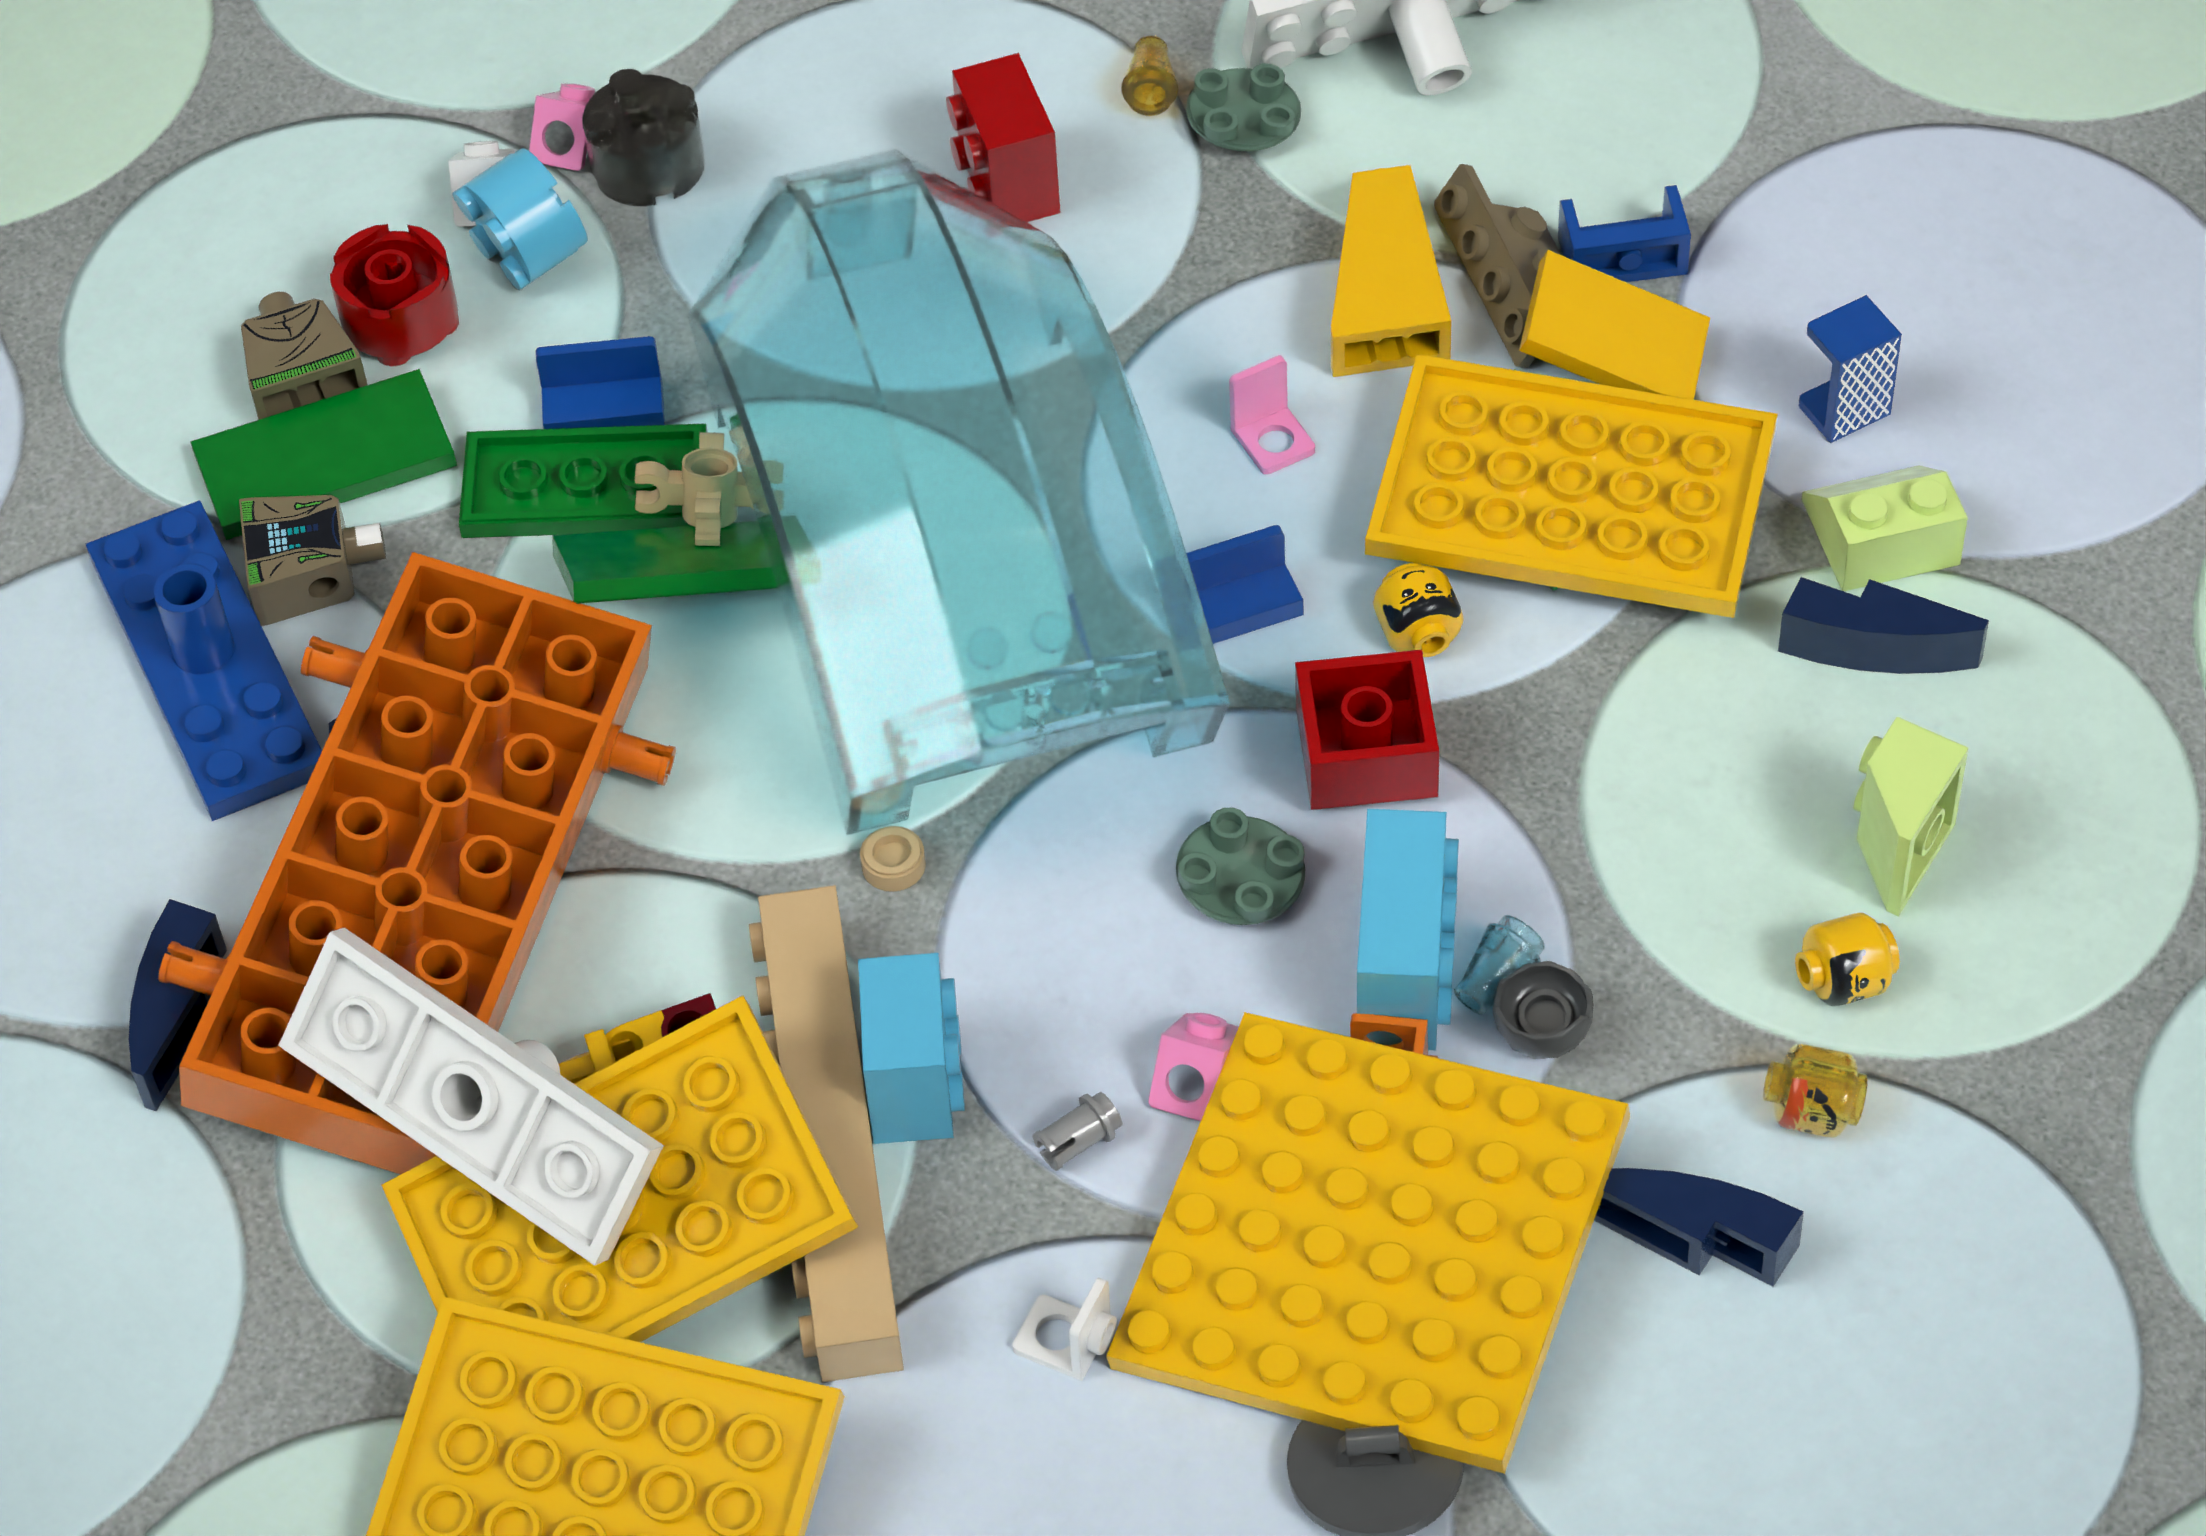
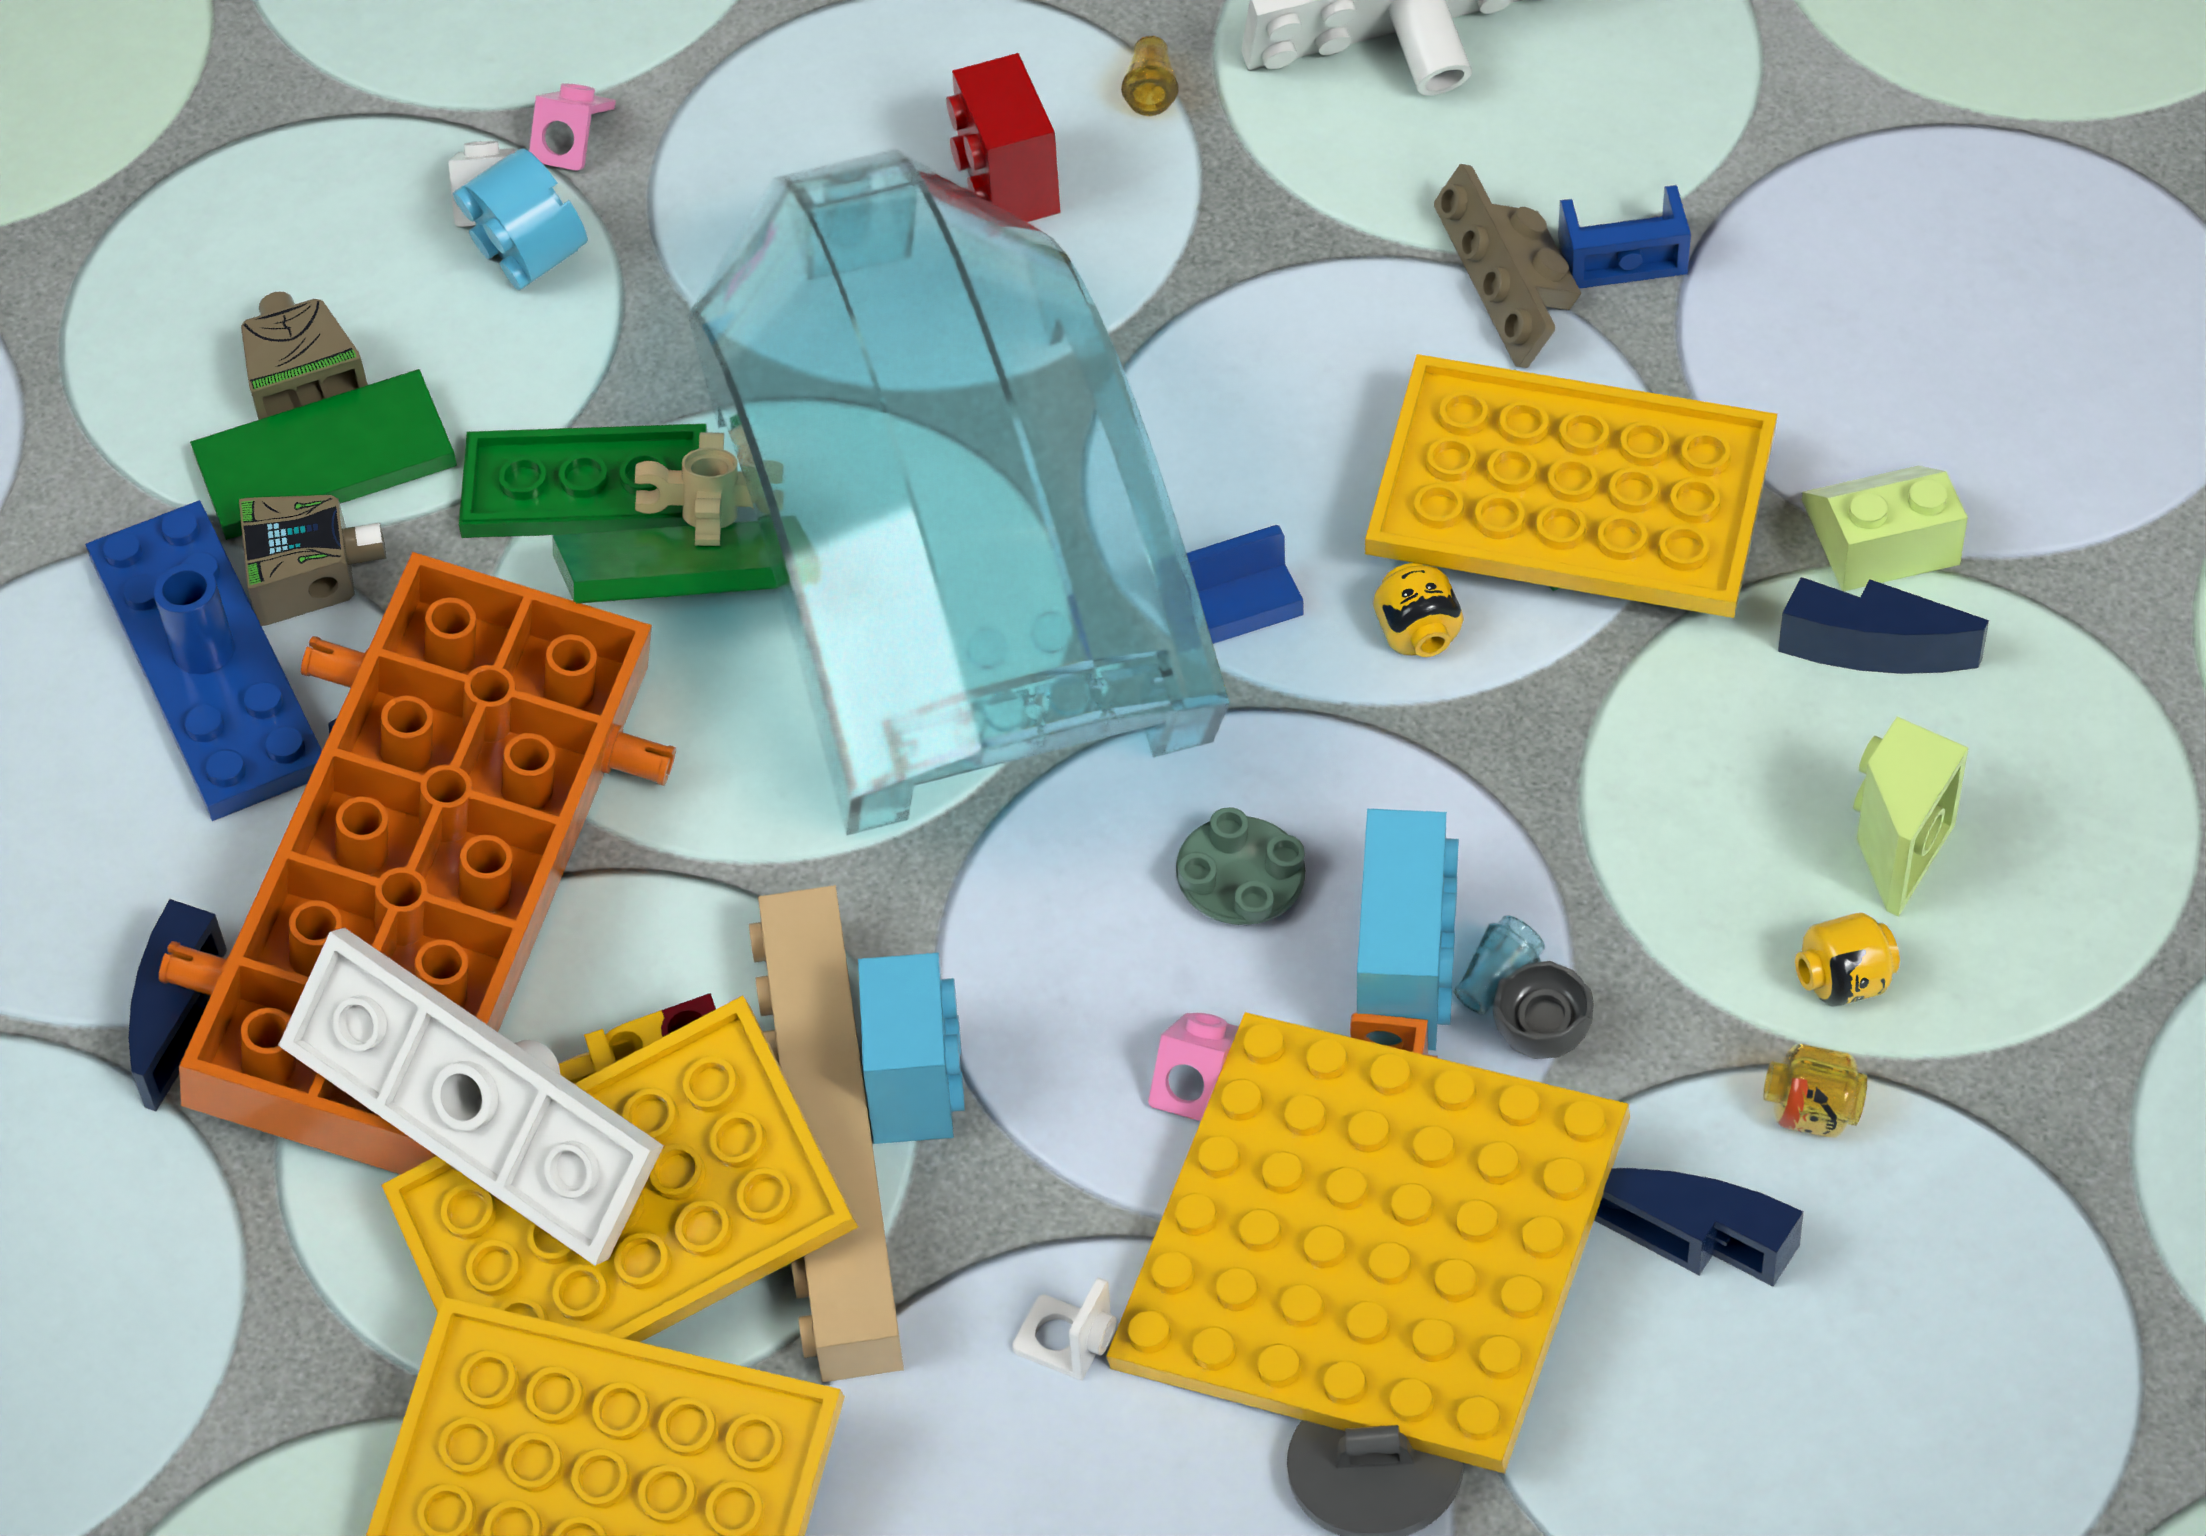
red brick [330,224,459,366] -> none
blue panel [536,336,665,429] -> none
clear smoke brick [582,68,705,207] -> none
tan tile [860,826,926,892] -> none
light grey pin [1033,1092,1122,1171] -> none
sand green dish [1186,63,1301,151] -> none
bright pink bracket [1229,355,1315,475] -> none
red brick [1295,649,1440,810] -> none
yellow slope [1331,165,1452,377] -> none
yellow tile [1519,250,1710,400] -> none
blue panel [1798,295,1902,443] -> none

